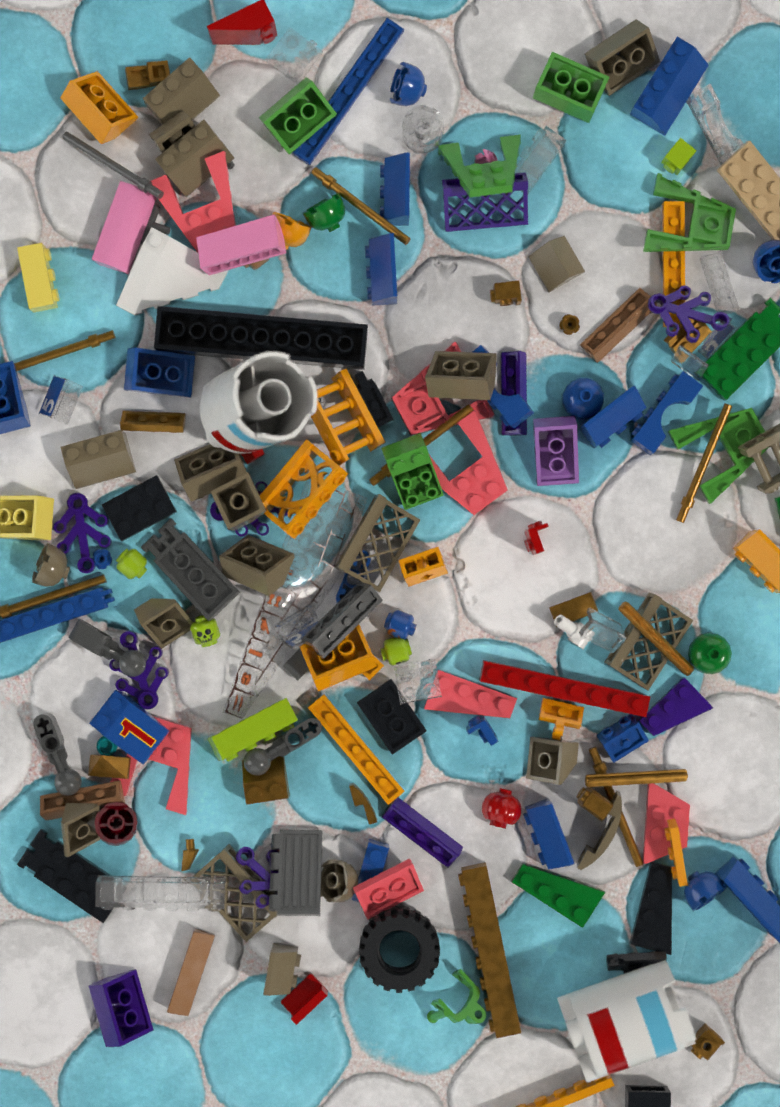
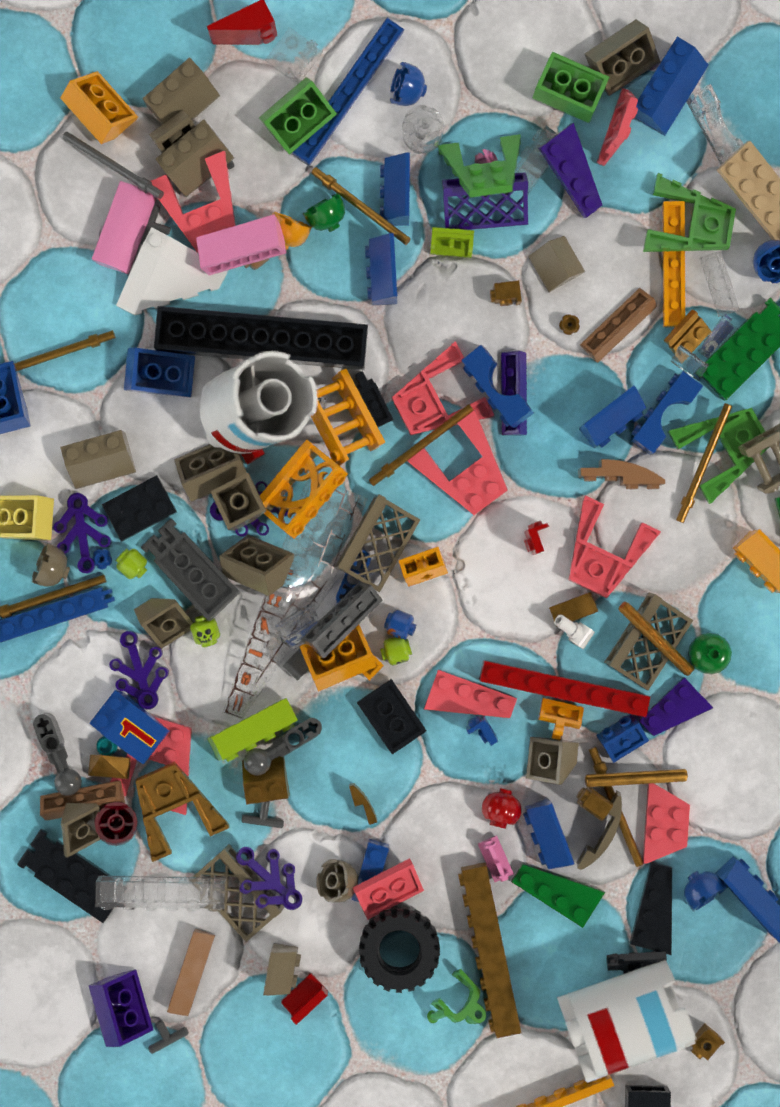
light yellow brick [17,243,60,313] -> none
clear panel [38,375,83,425] -> none
dark grey beam [68,619,146,677] -> none
pearl gold plate [120,411,186,433] -> none
pearl gold slope [125,60,170,90] -> none
pearl gold bar [181,839,199,871] -> none
dark grey hinge [269,830,322,916] -> none
light orange plate [308,694,405,805] -> none
bright green slope [381,433,444,510] -> none
dark purple slope [382,797,463,868] -> none
clear hinge [394,659,442,704] -> none
dark tan slope [425,351,497,400] -> none
medium lavender slope [533,416,579,486] -> none
blue cylinder [562,378,604,420] -> none
clear panel [579,608,626,653] -> none
dark purple plant [648,286,729,343] -> none
lime brick [661,137,697,175] -> none
light orange plate [664,819,688,887] -> none
none -> pearl gold wing [135,762,229,862]
none -> dark grey piece [148,1020,189,1054]
none -> dark grey piece [241,801,284,828]
none -> lime hinge [430,227,474,258]
none -> bright pink hinge [478,835,514,882]
none -> dark purple wing [538,123,603,218]
none -> coral wing [568,495,661,598]
none -> medium nougat slope [578,459,665,490]
none -> coral wing [597,88,638,166]

